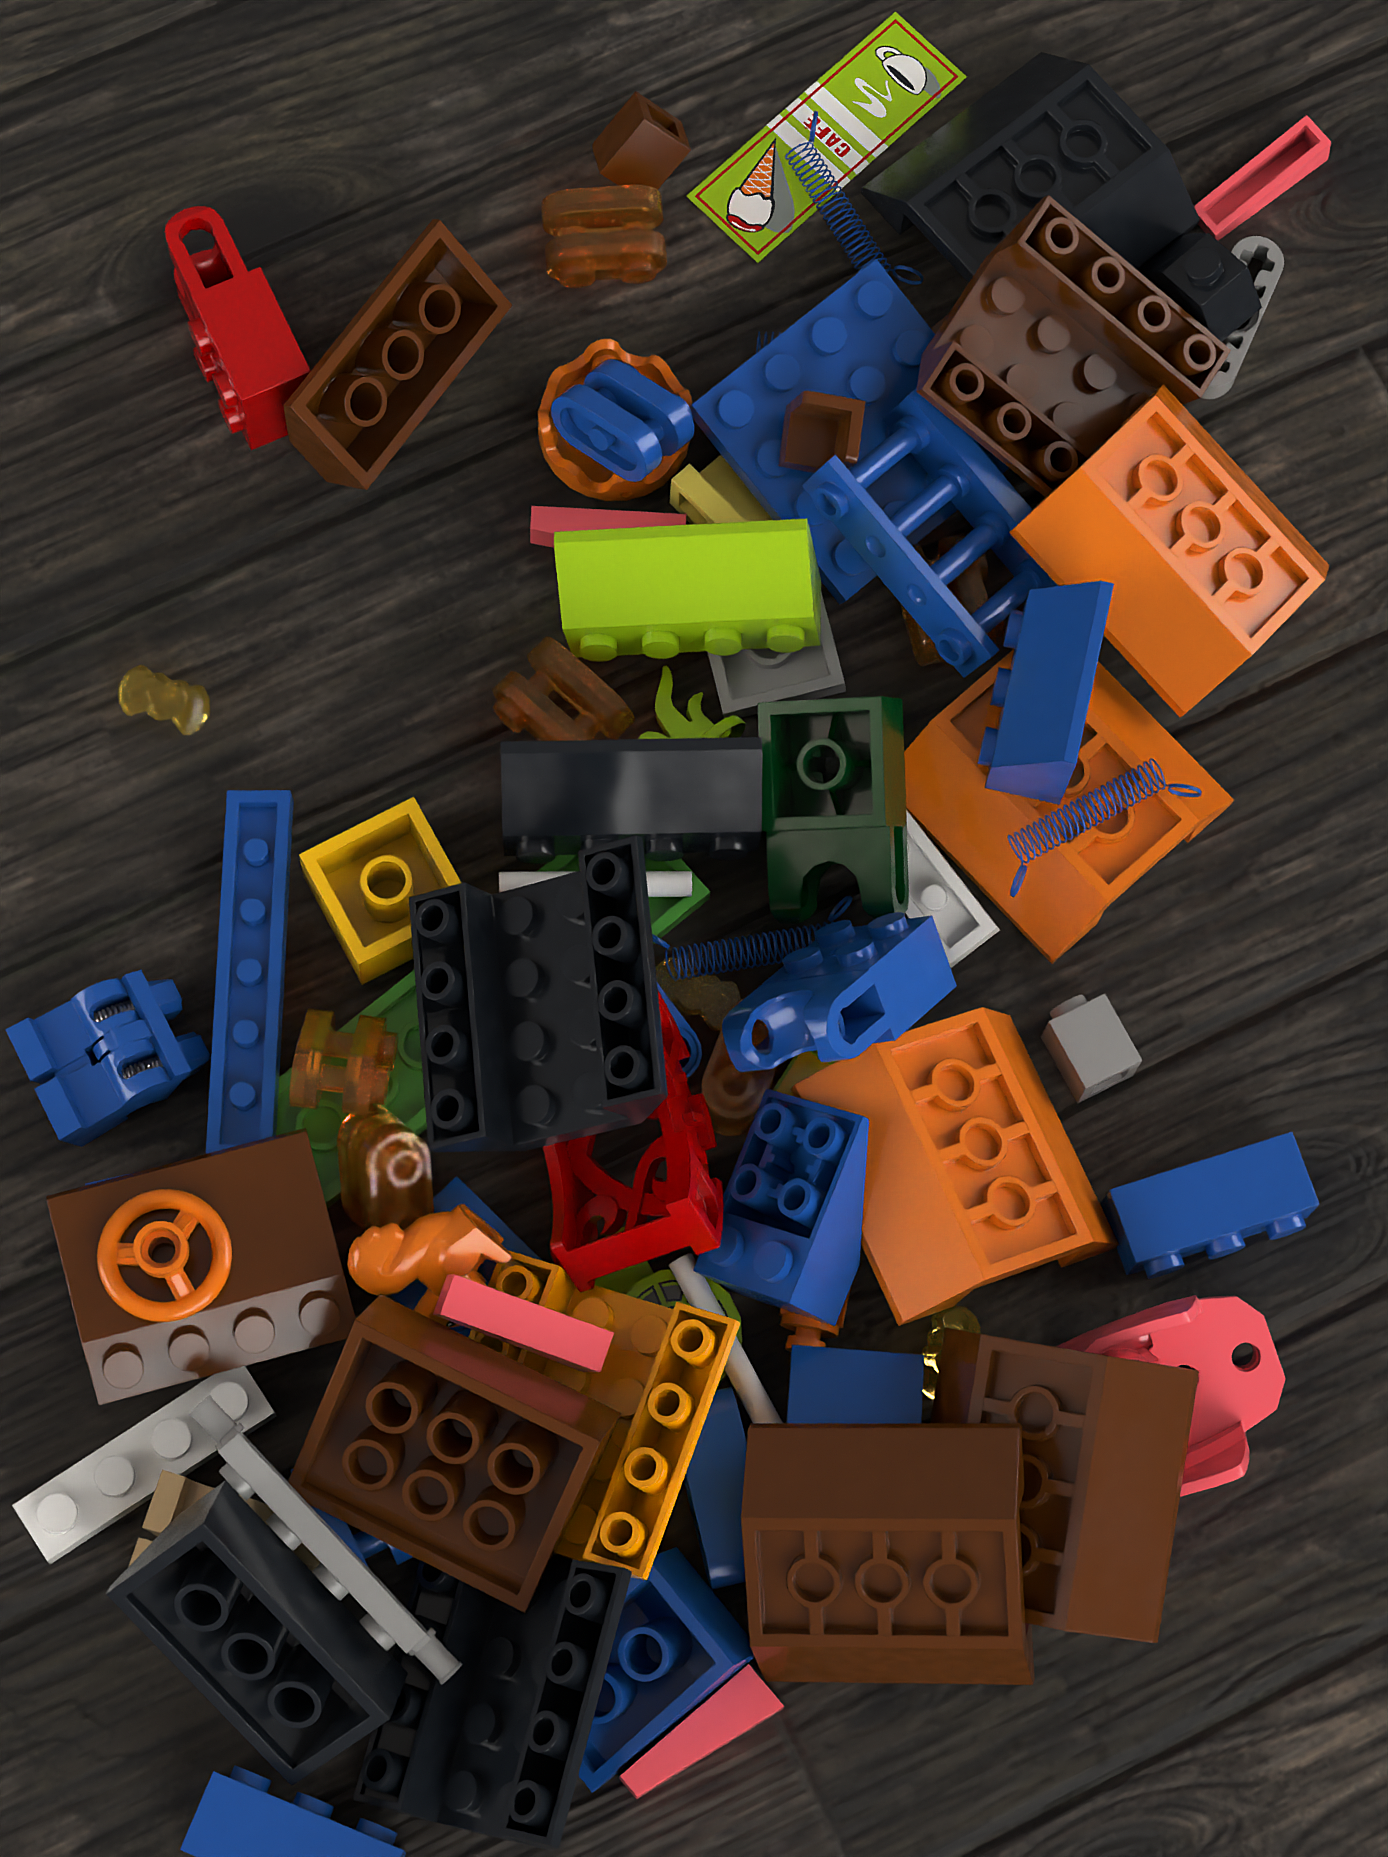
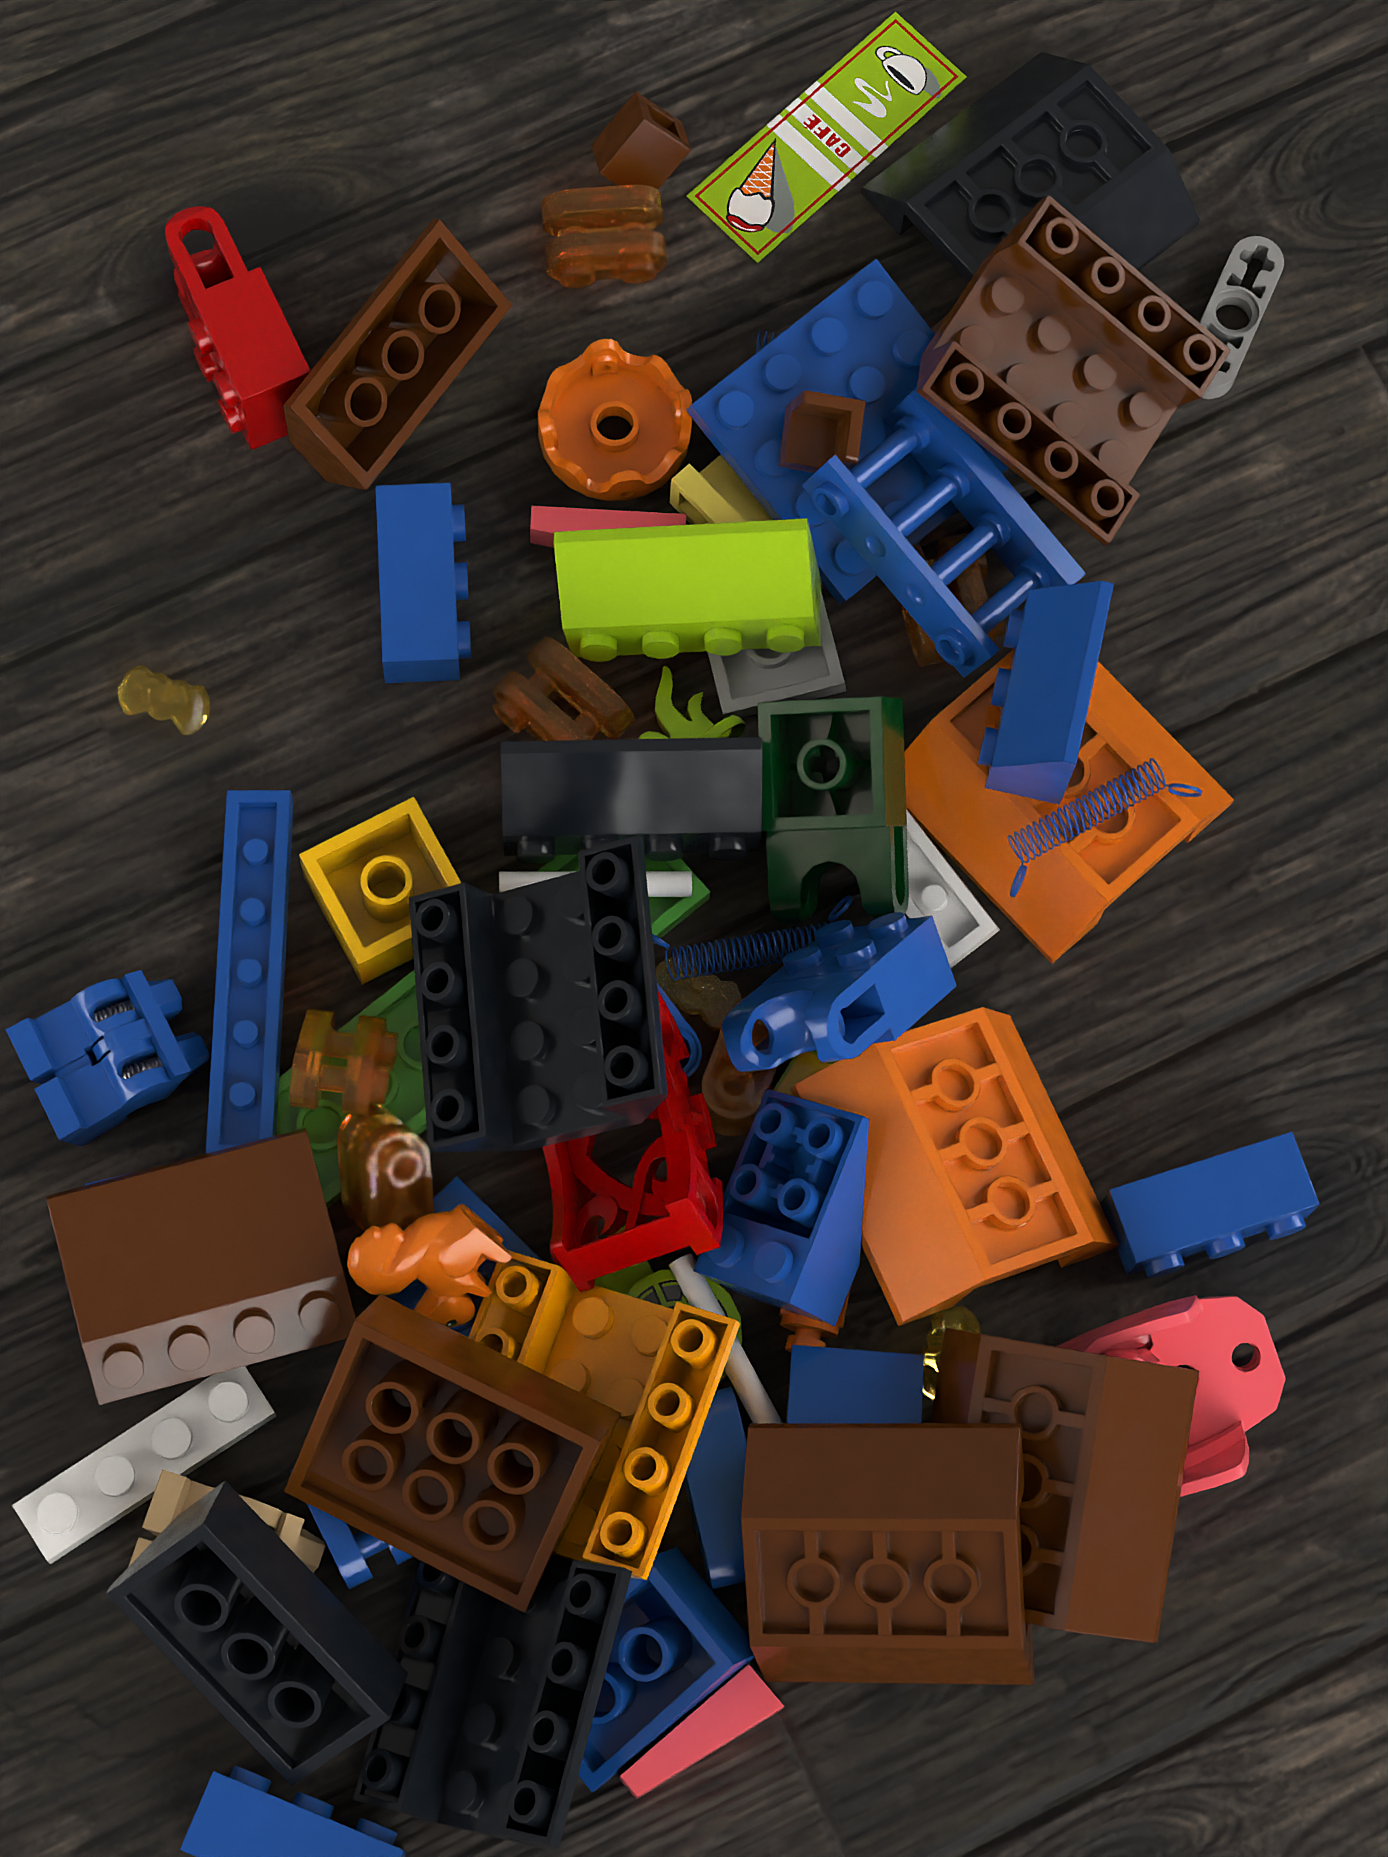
orange piece [97,1189,232,1322] -> none
light grey plate [189,1395,463,1685] -> none
coral piece [433,1274,614,1372] -> none
blue brick [551,359,694,482] -> none
blue piece [785,111,924,285] -> none
orange slope [1009,384,1329,717] -> none
light grey brick [1041,993,1142,1104] -> none
black slope [1139,233,1262,342] -> none
coral piece [1194,115,1331,241] -> none
none -> blue brick [376,483,471,683]

